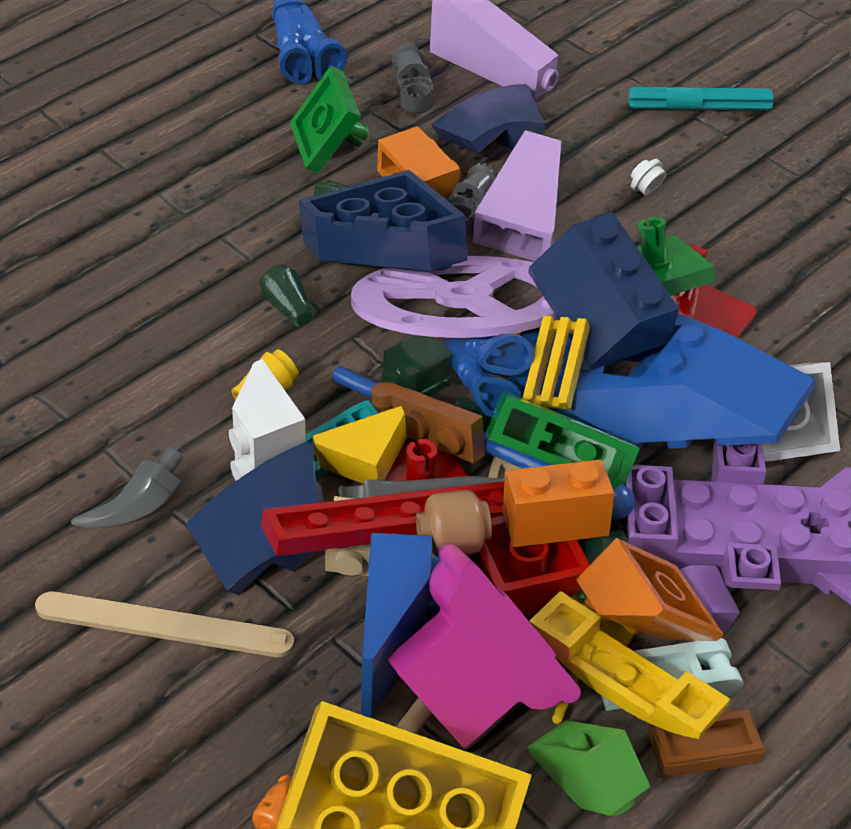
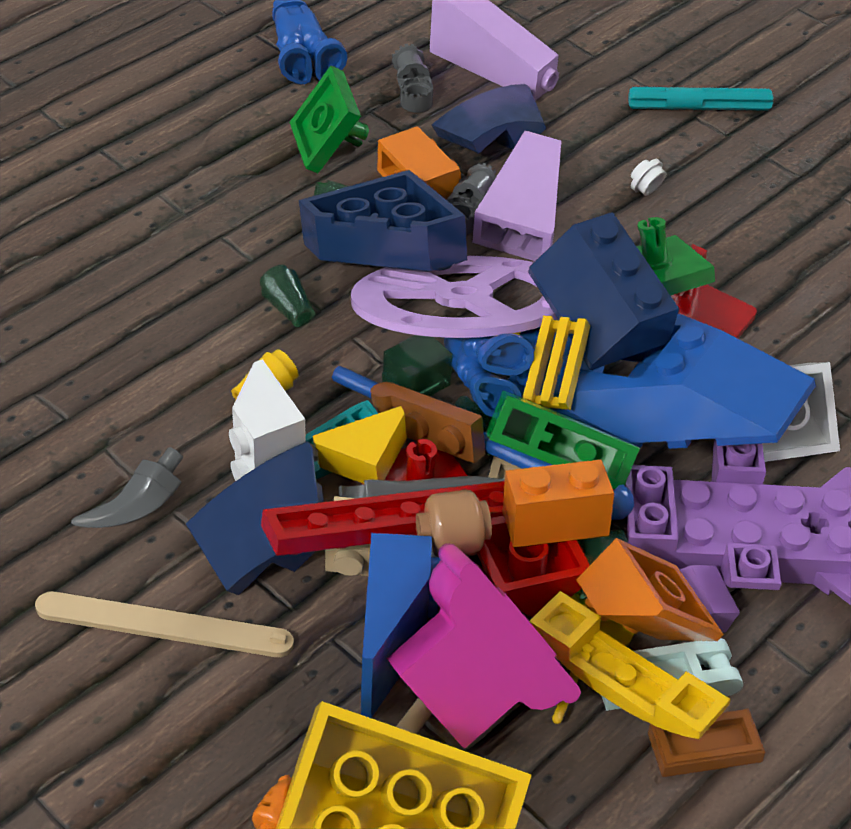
bright green slope [527,720,650,816] -> none

